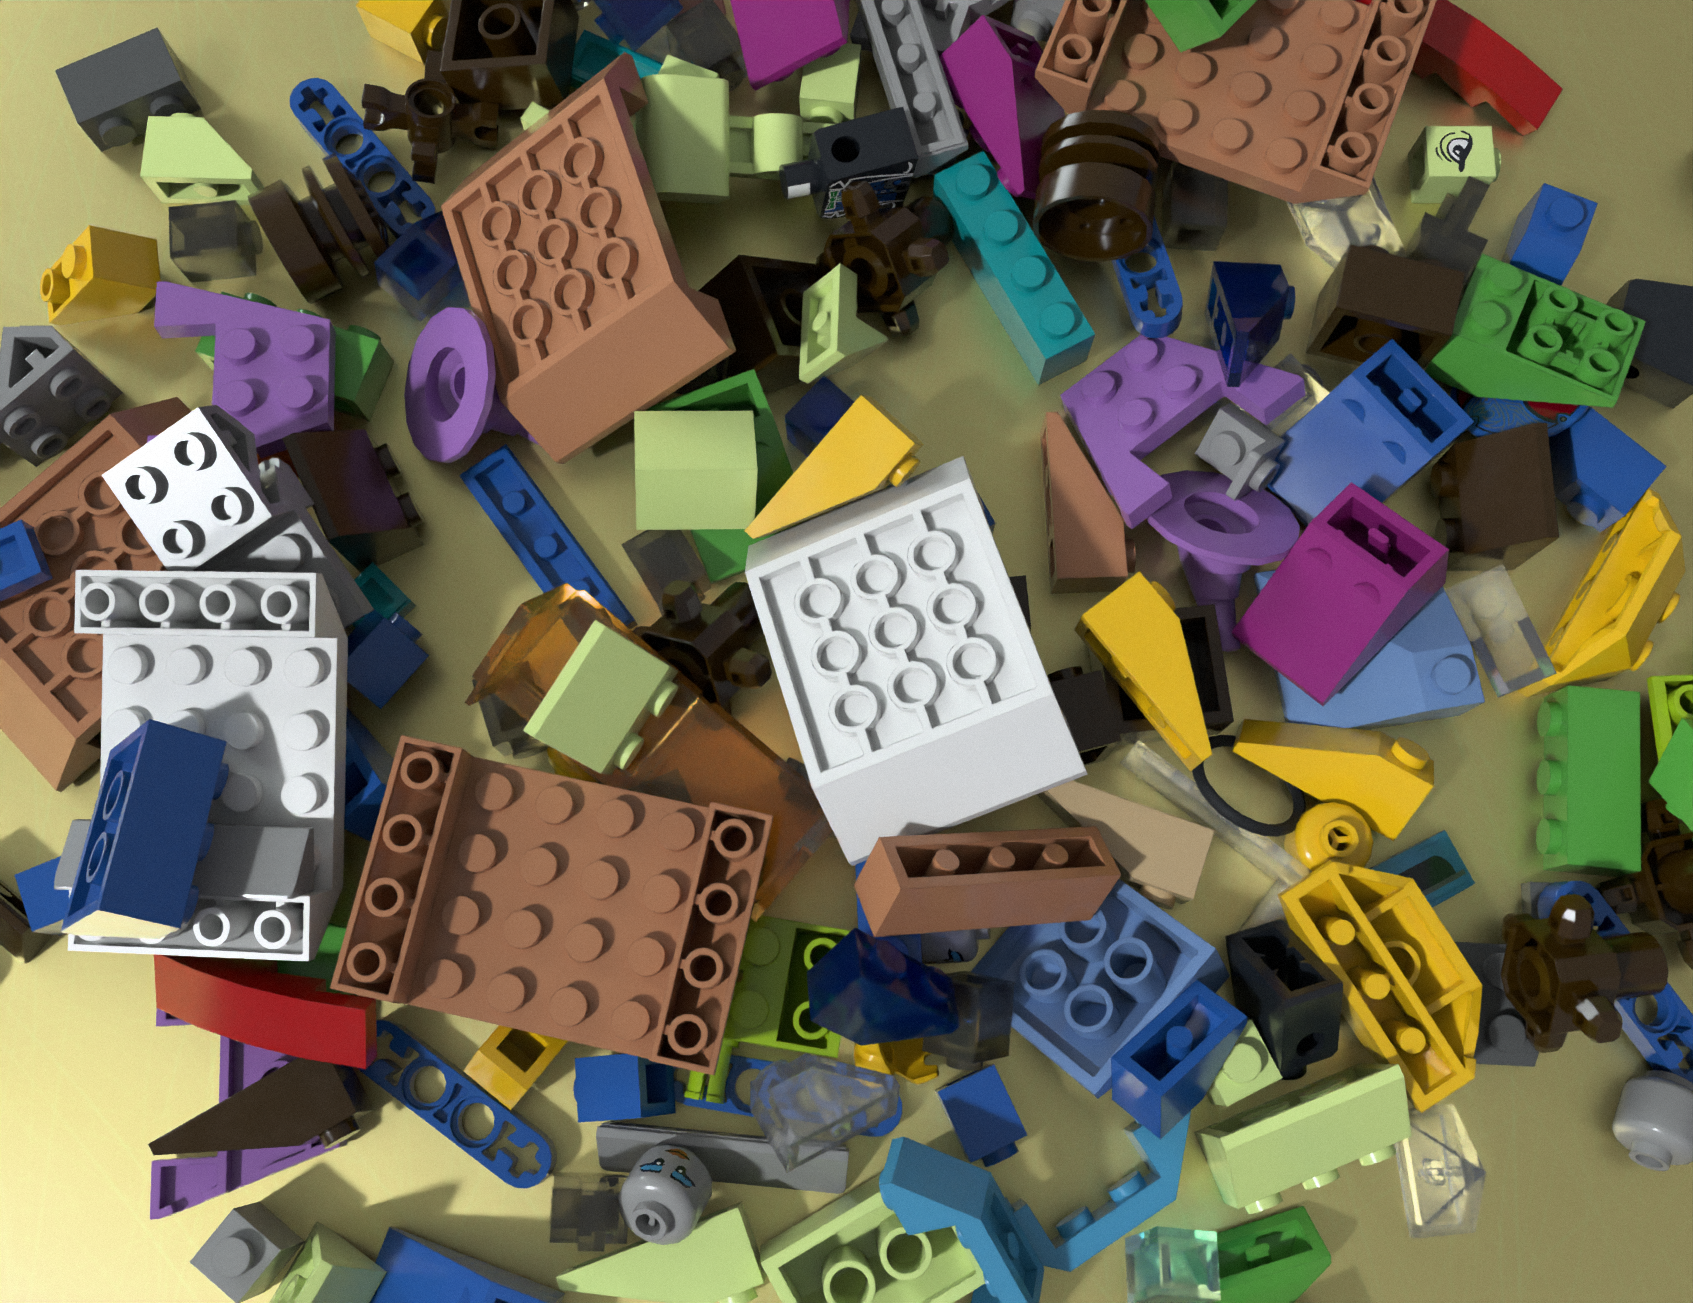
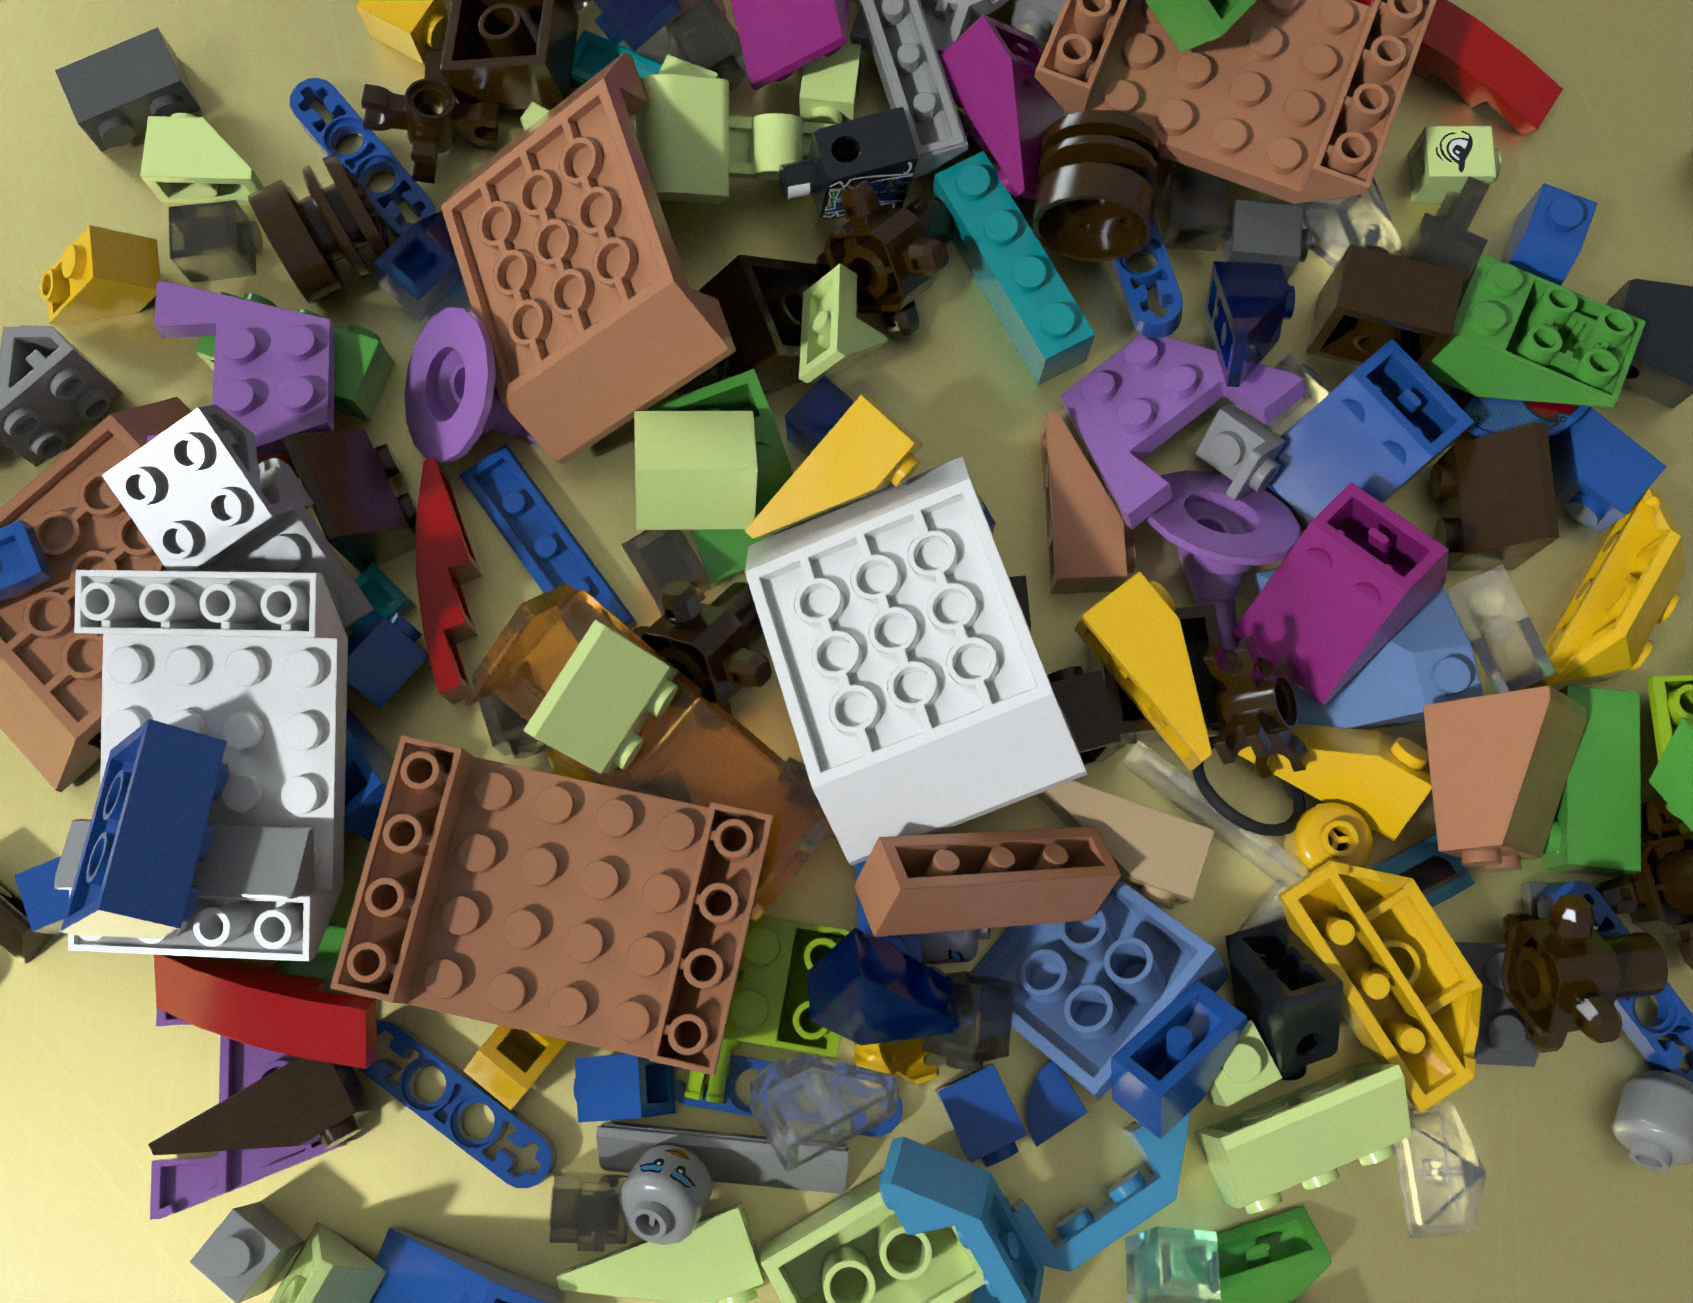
none -> red slope [416,457,482,704]
none -> blue tile [1025,1060,1088,1147]
none -> dark brown pin [1203,635,1310,778]
none -> dark grey brick [1221,200,1310,282]
none -> nougat slope [1423,686,1587,873]

